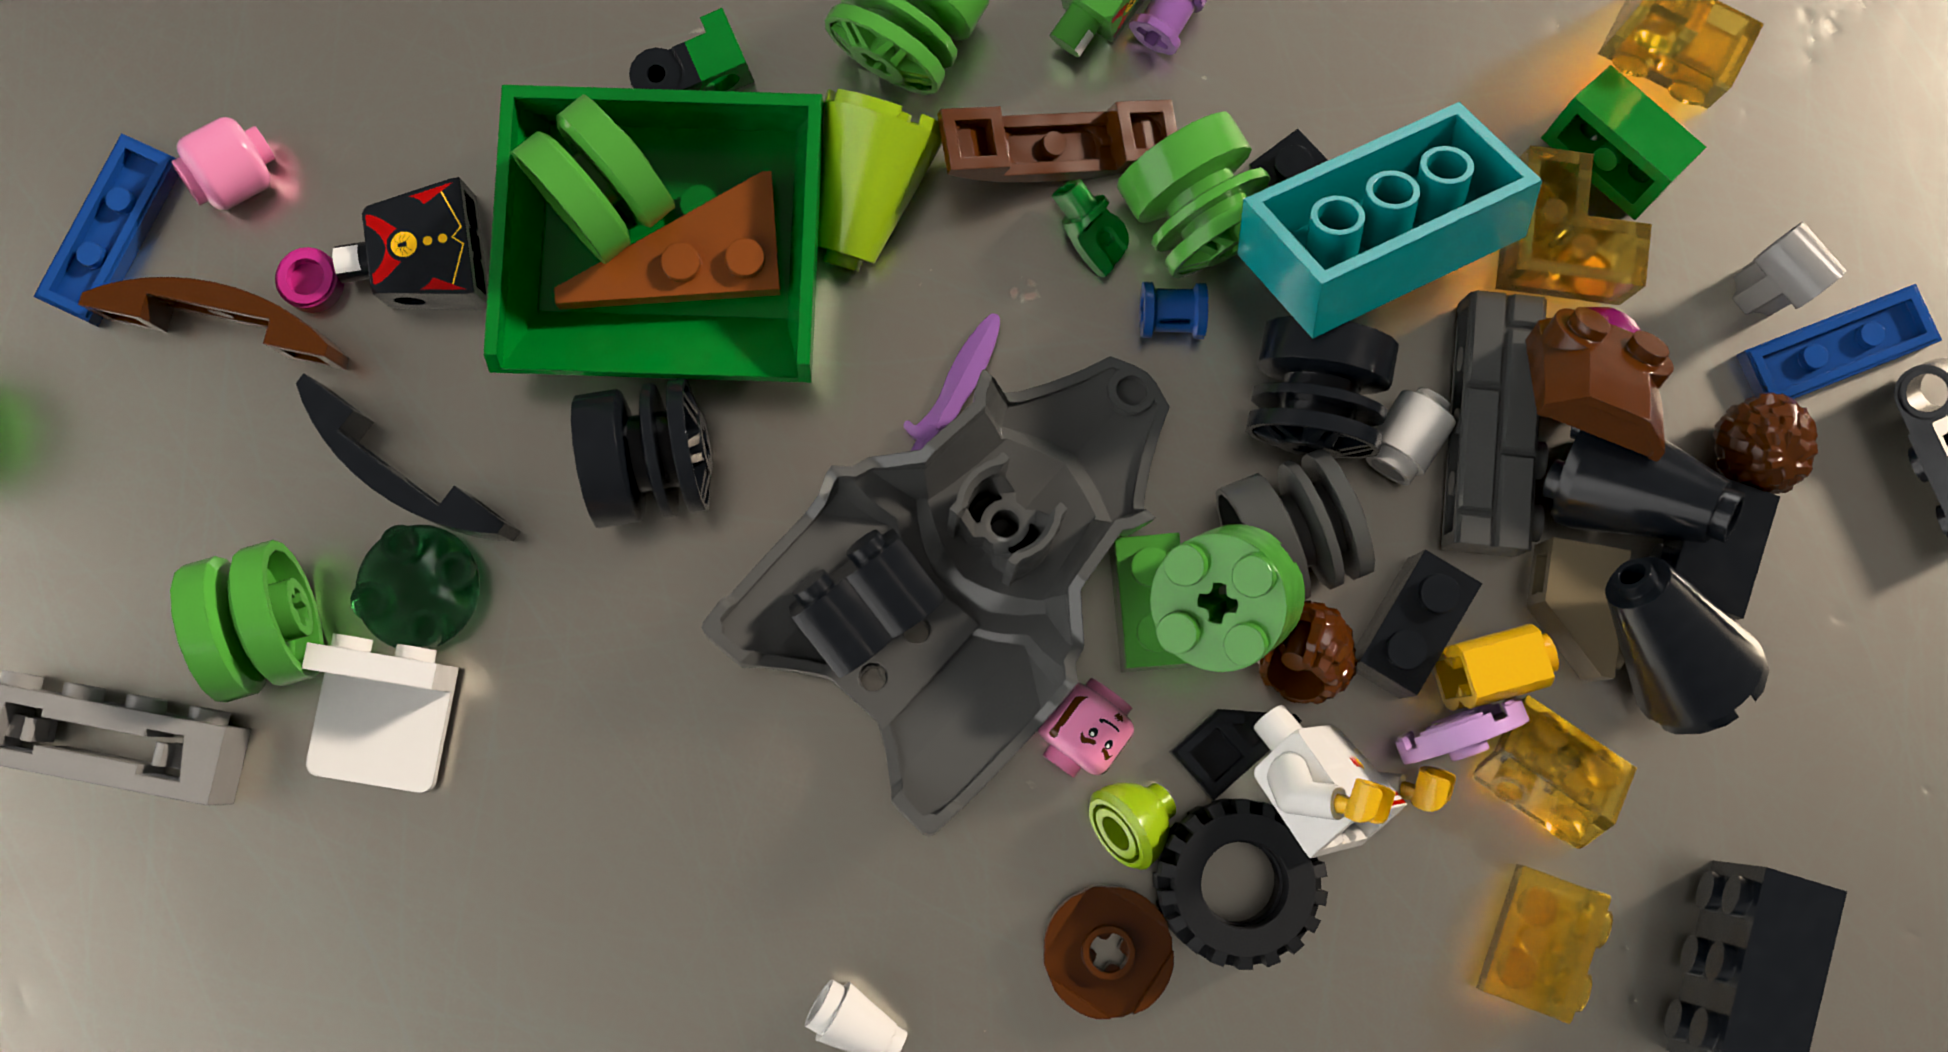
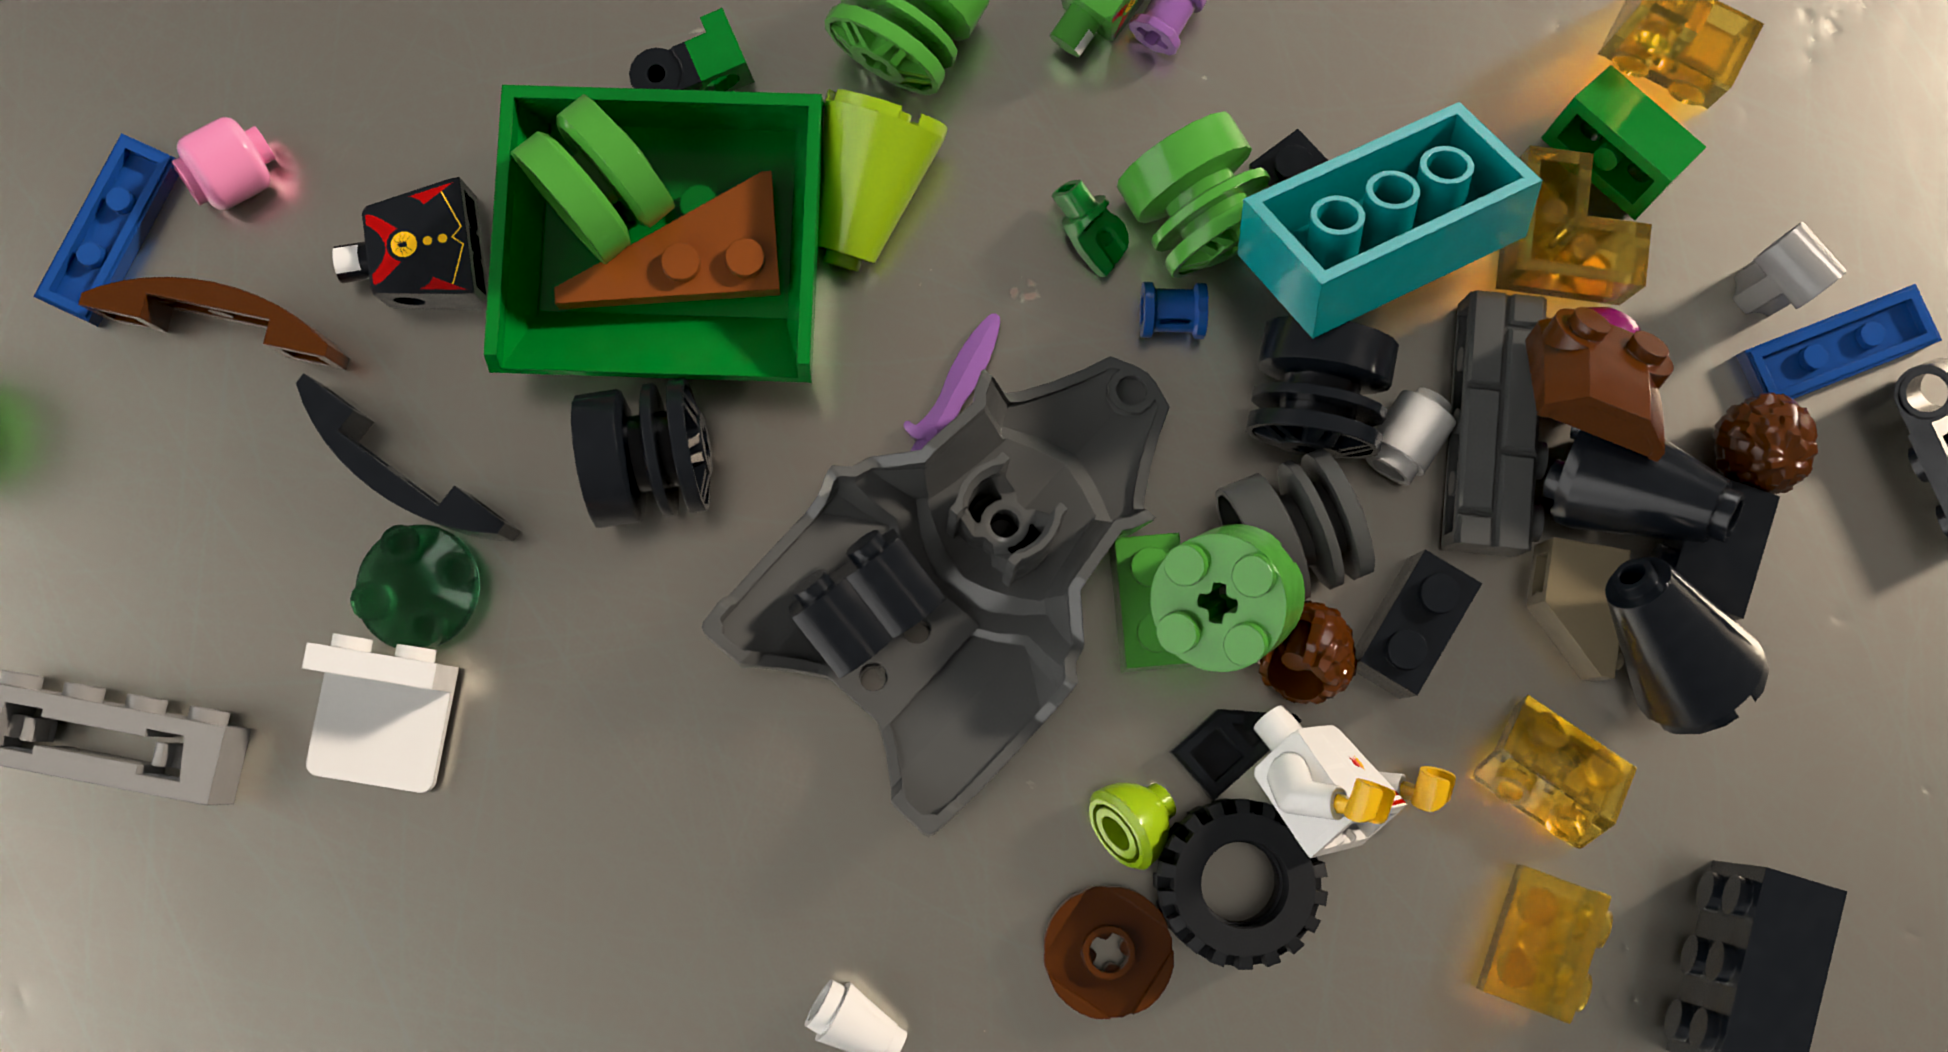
bright green wheel [170,540,324,702] -> none
dark pink tile [275,247,345,313] -> none
reddish brown slope [937,99,1177,182] -> none
bright pink head [1038,678,1134,778] -> none
lavender plate [1395,697,1530,765] -> none
yellow brick [1433,624,1559,711] -> none

